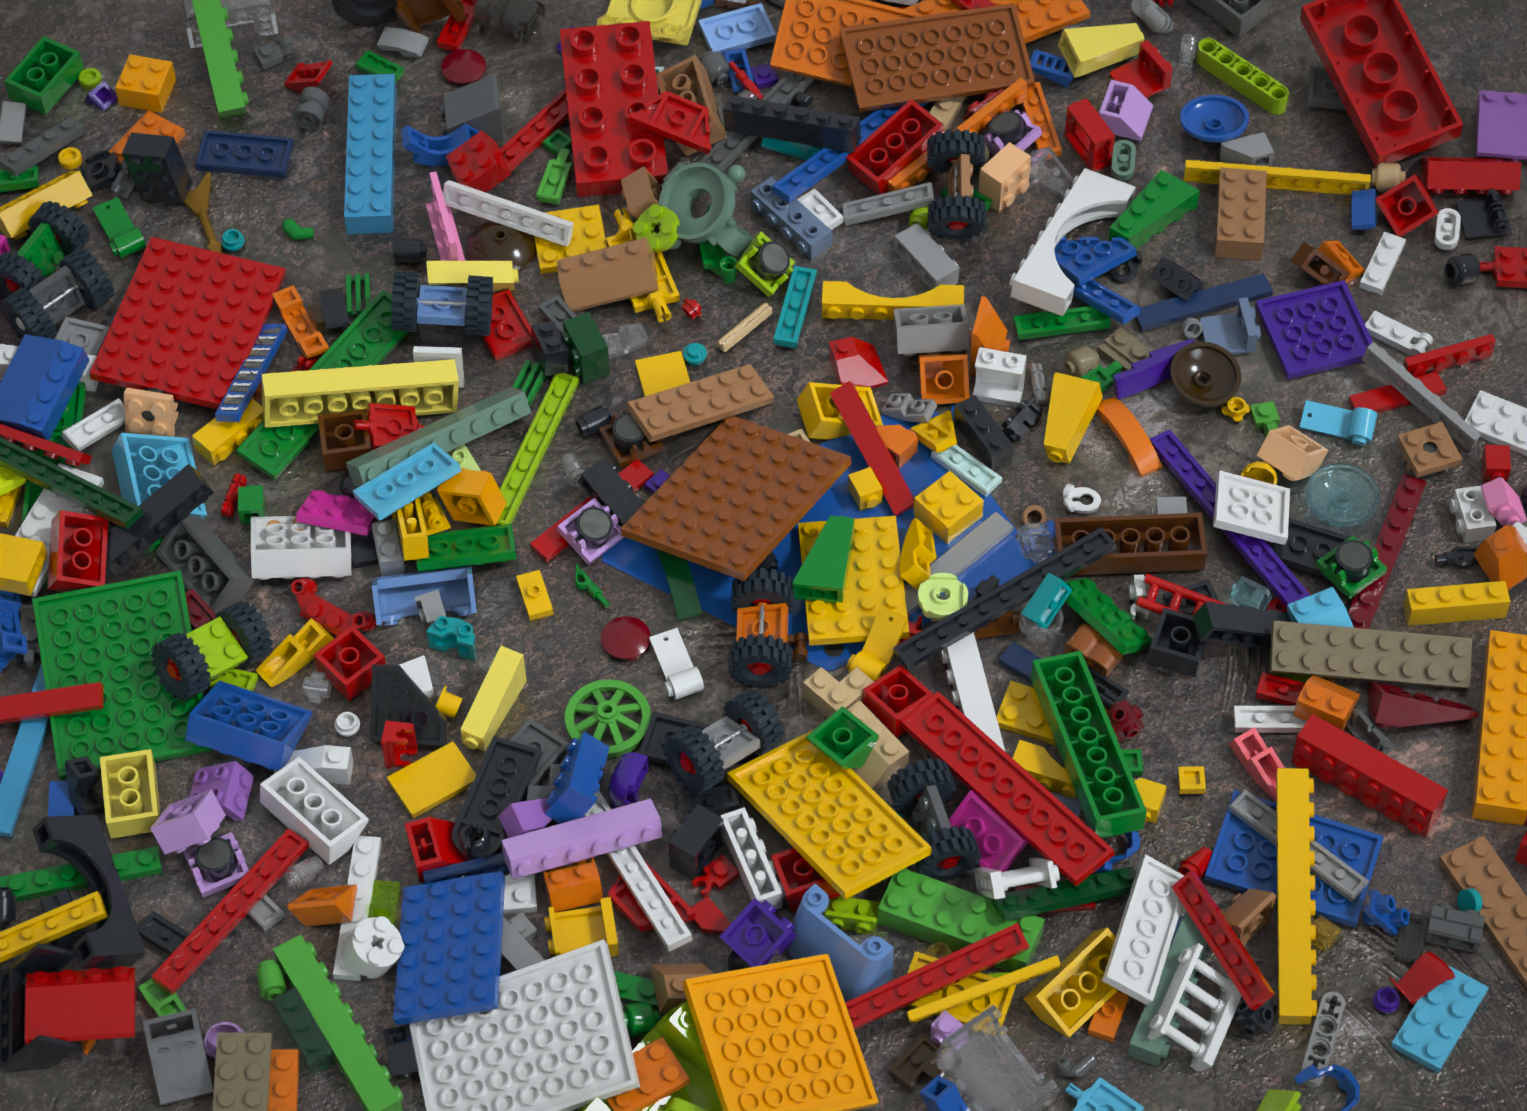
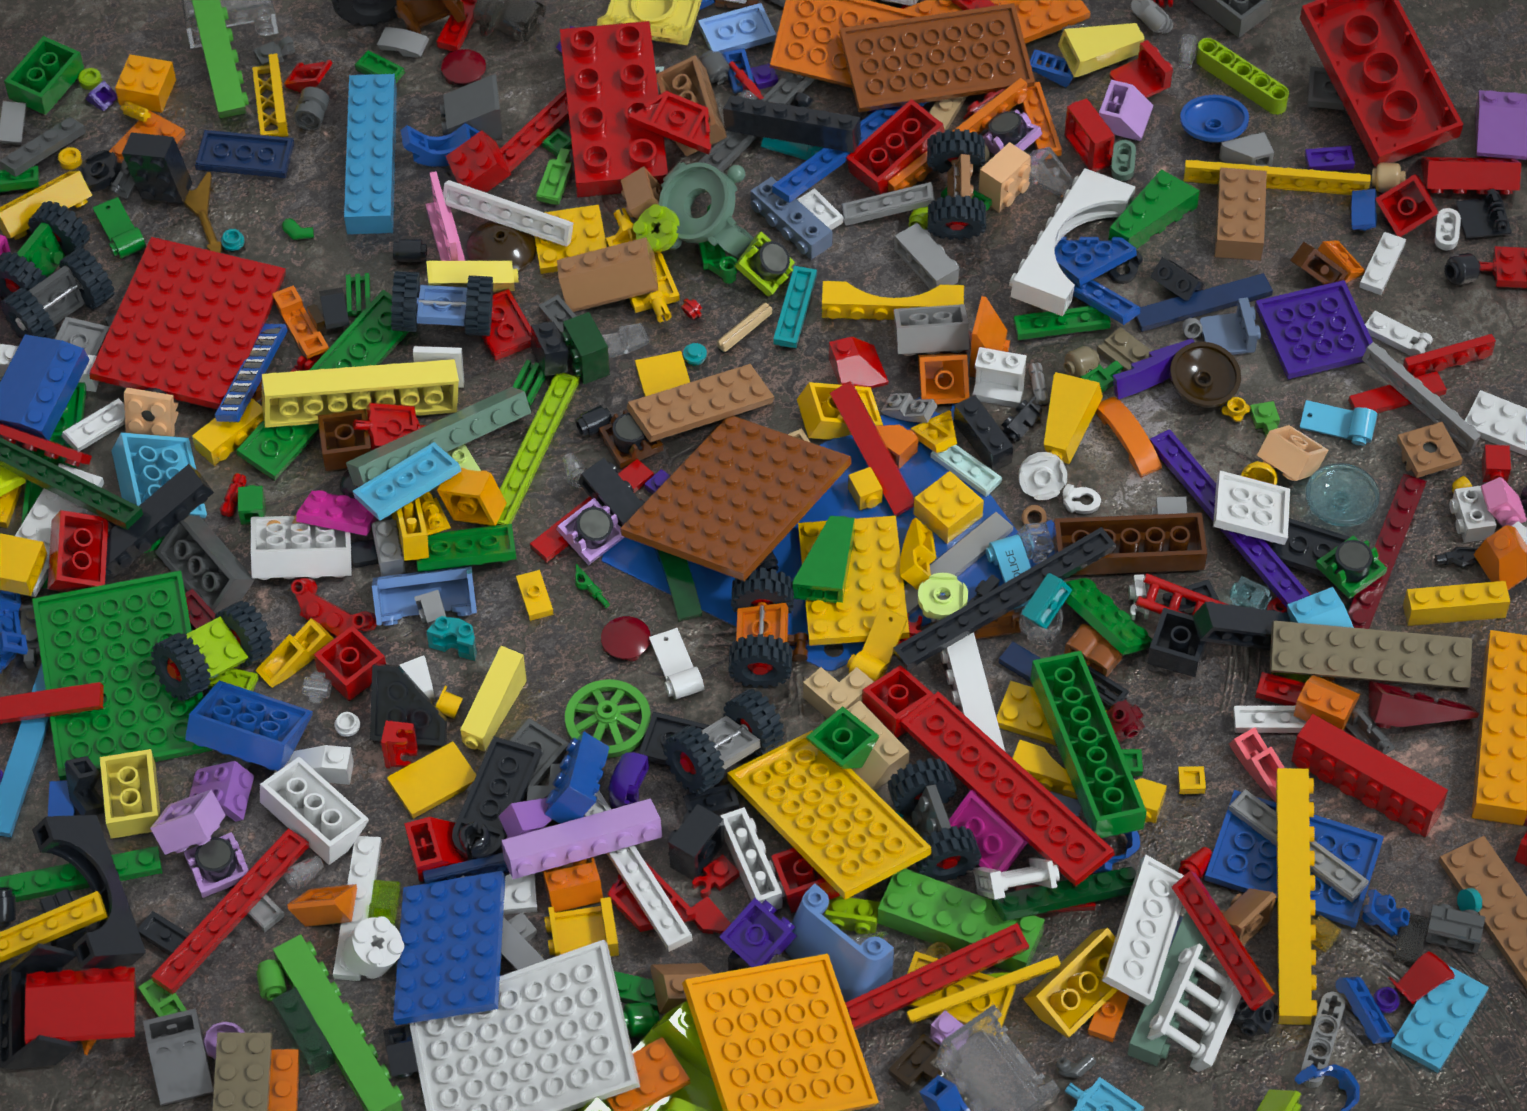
none -> yellow axle [120,101,151,122]
none -> yellow fence [252,53,288,137]
none -> medium azure door [986,534,1031,609]
none -> white tile [1019,452,1067,500]
none -> dark purple plate [1304,146,1355,171]
none -> blue plate [1336,976,1396,1044]
none -> yellow hinge [1452,476,1472,494]

